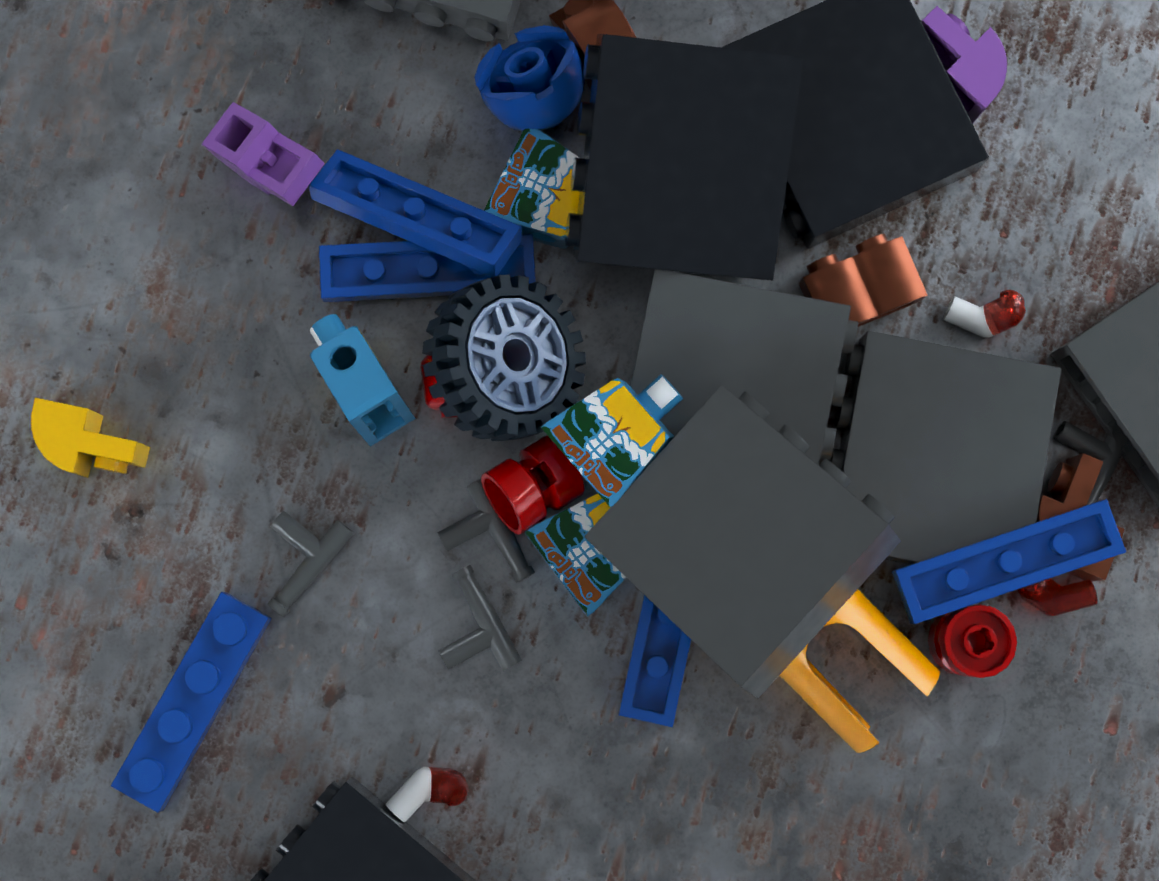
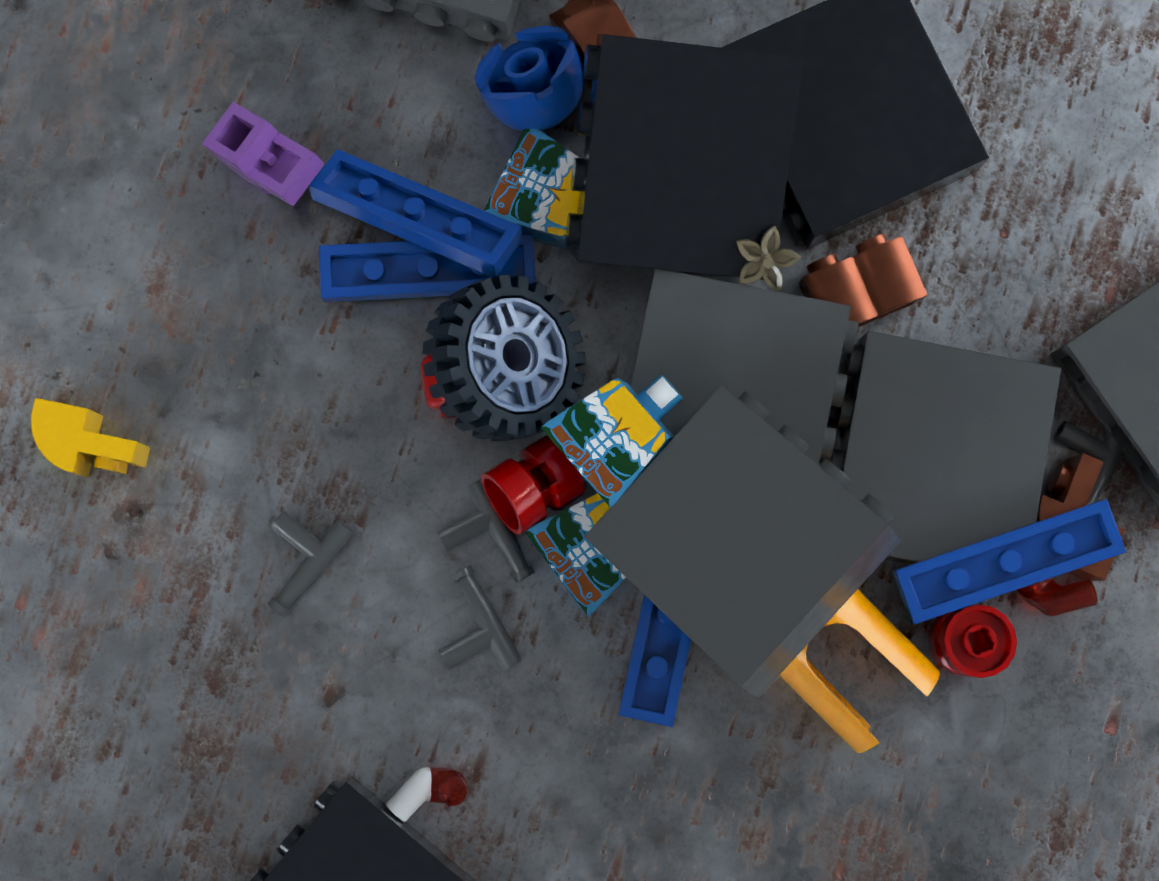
blue plate [111,592,272,813] -> none
dark azure torso [310,314,416,447] -> none
medium lavender brick [921,6,1007,124] -> none
arm [943,290,1026,338] -> none
none -> dark tan plant [736,225,801,292]

